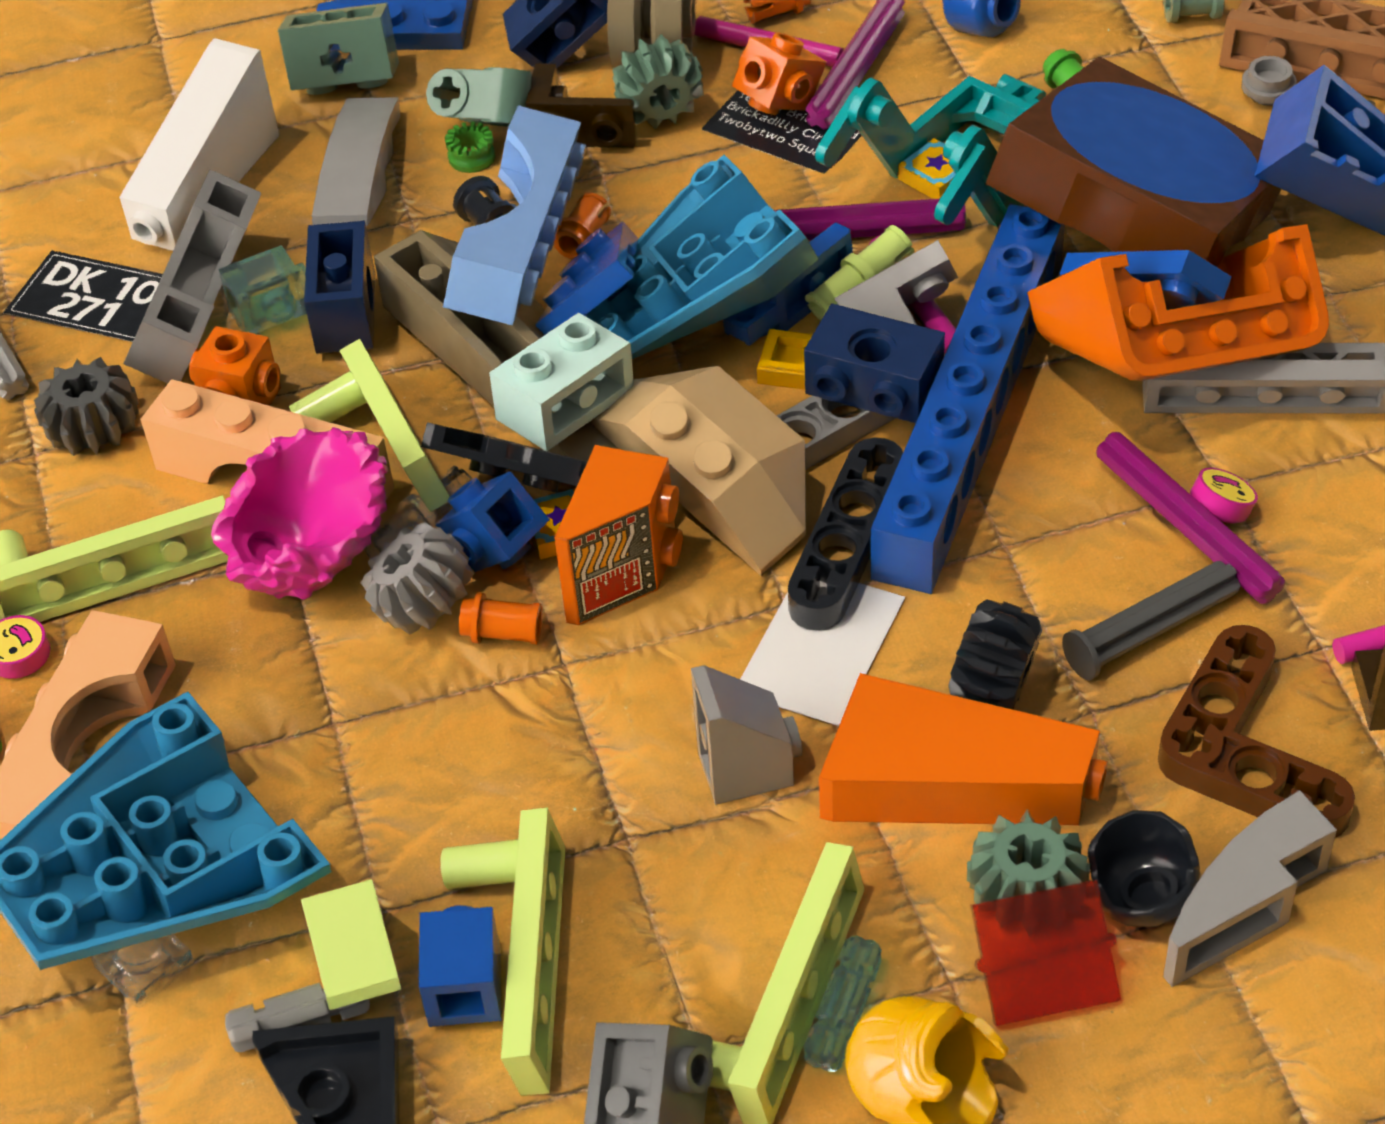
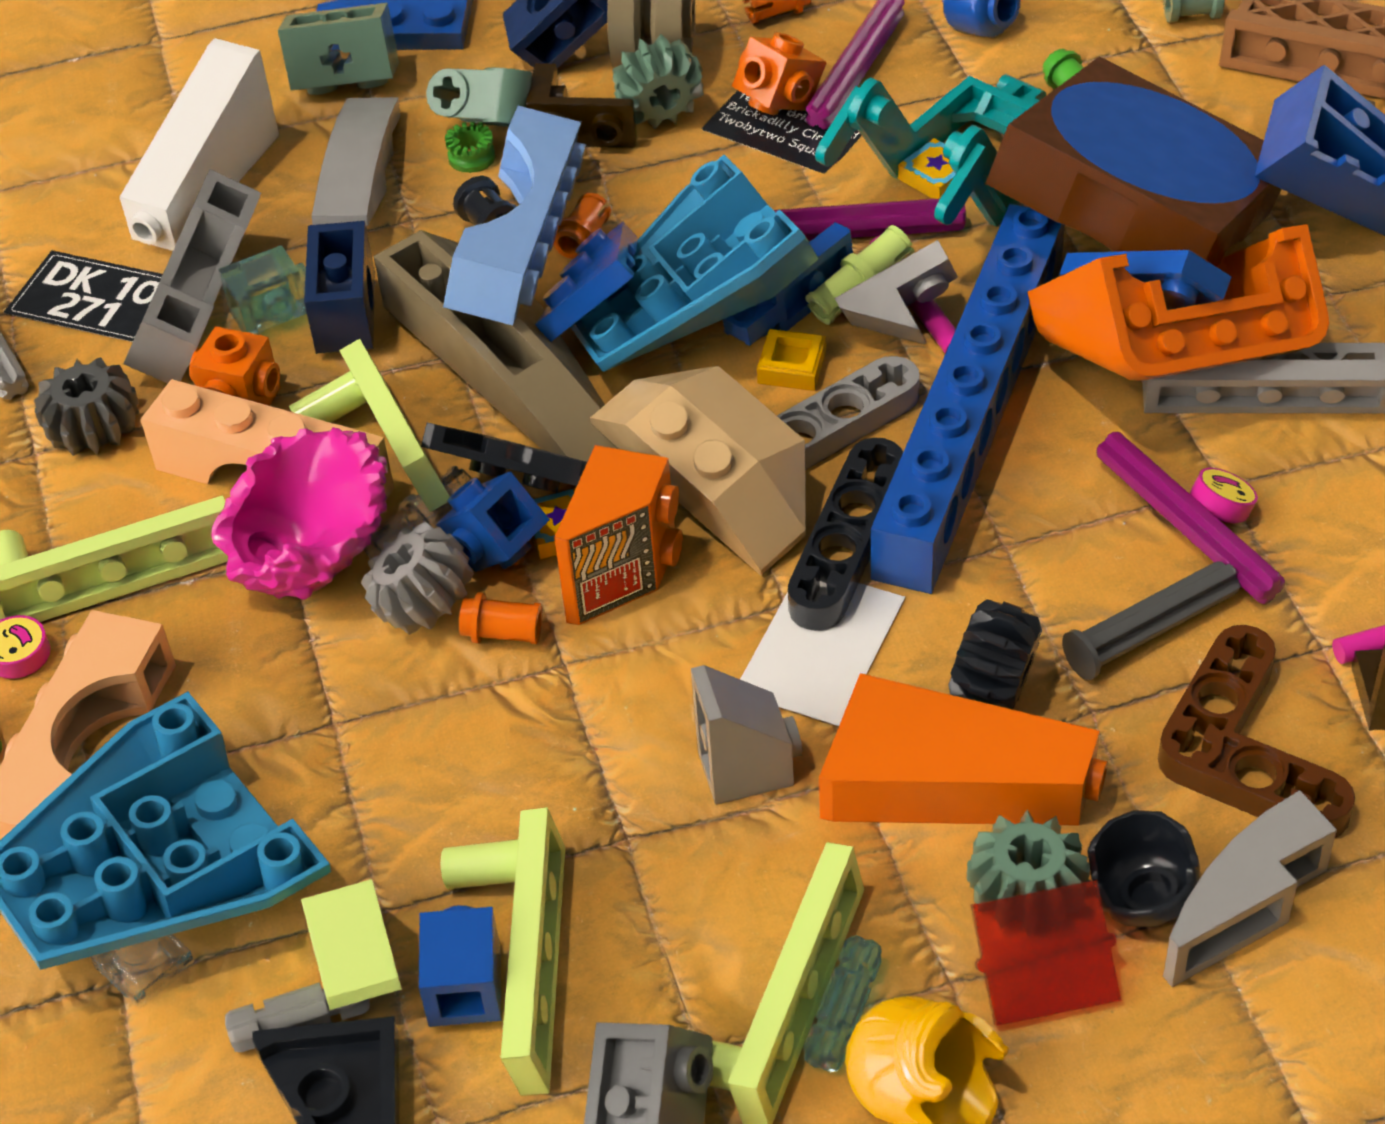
light aqua brick [489,313,634,452] -> none
dark pink bar [694,16,844,67] -> none
dark blue brick [804,303,945,423] -> none
light grey plate [1241,56,1297,105] -> none

